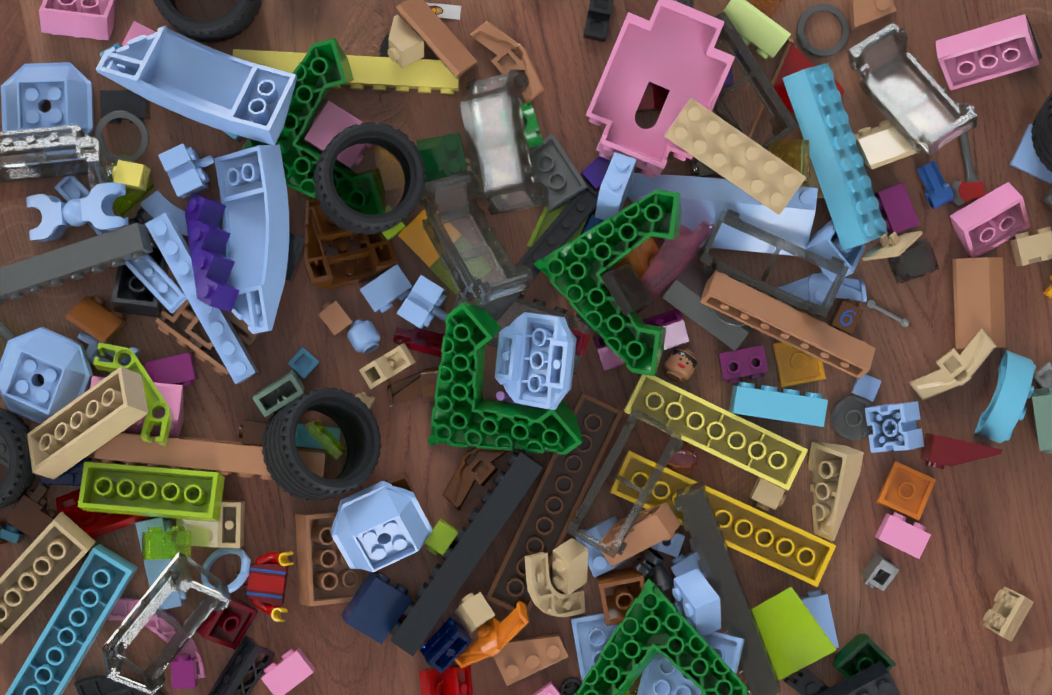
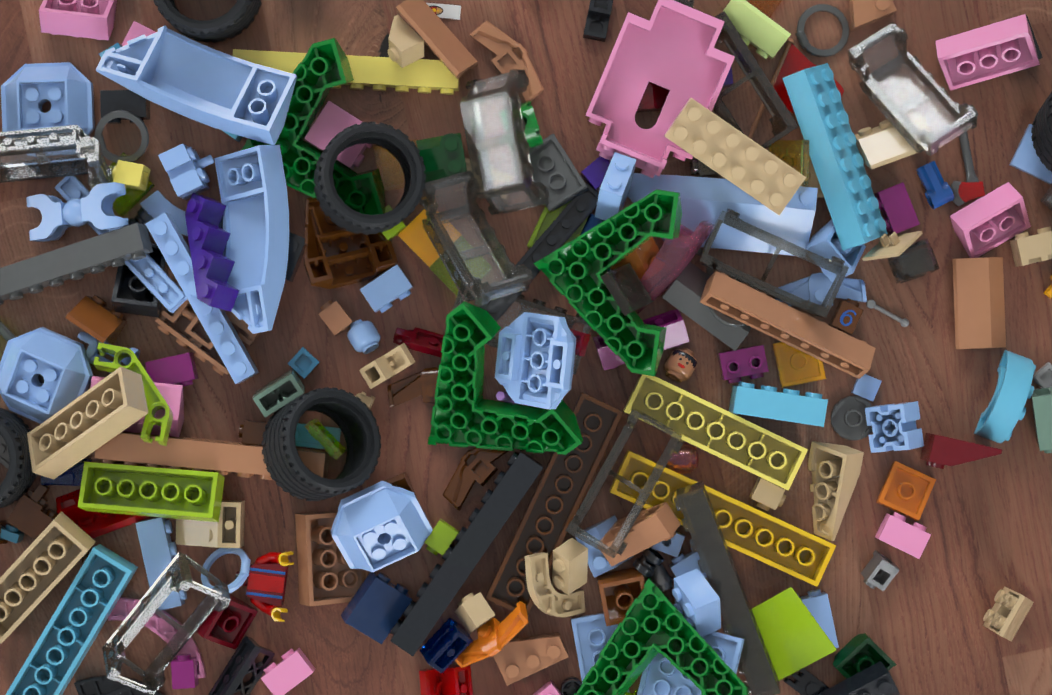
clear neon green brick [142,526,191,560] -> none
light blue brick [397,275,448,329] -> none
tan plate [909,328,996,401] -> none

